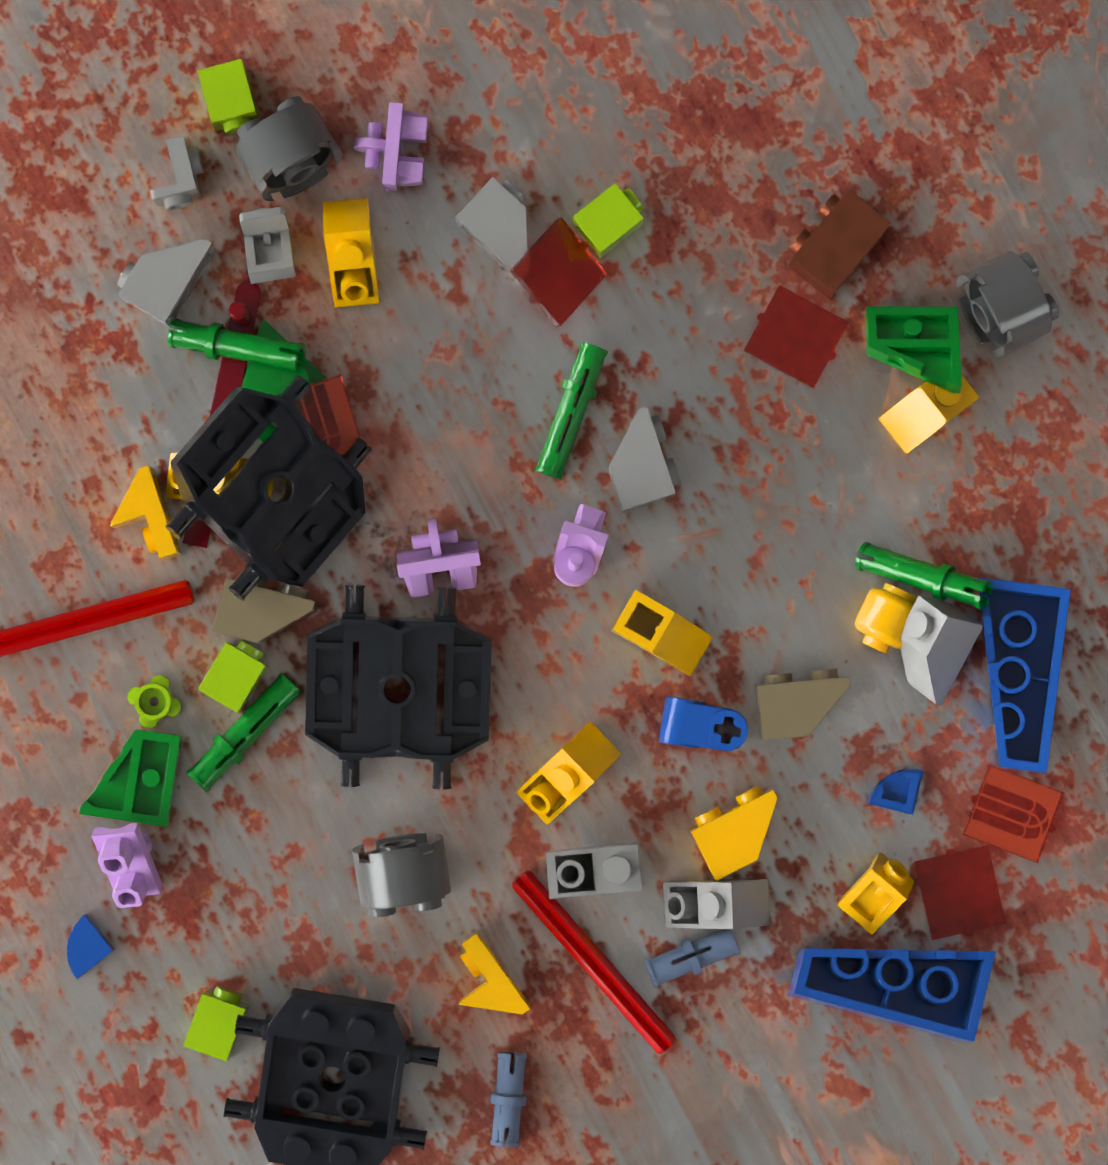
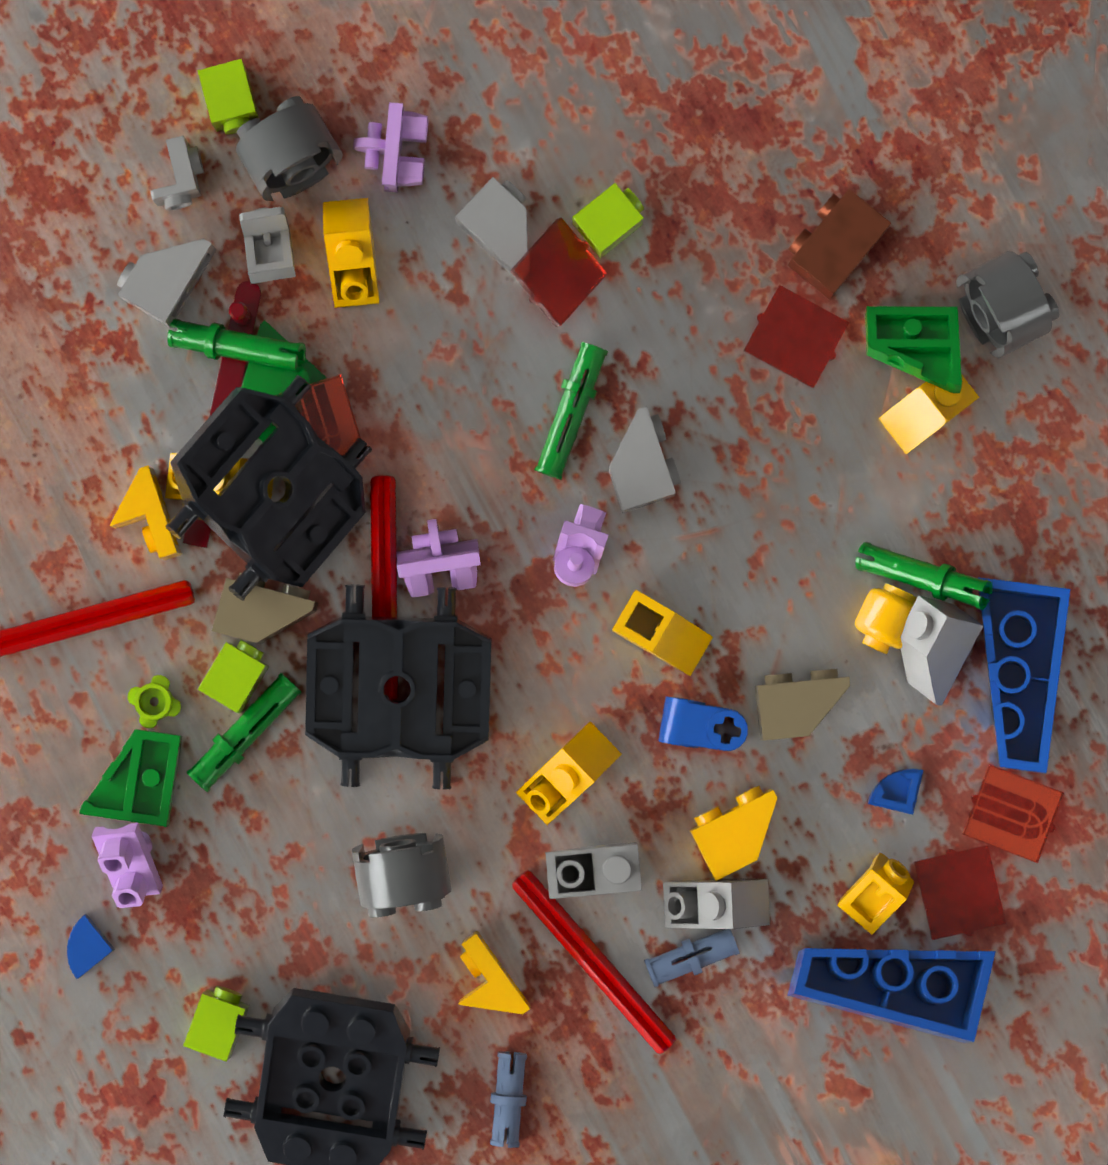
none -> red axle [370,475,398,700]

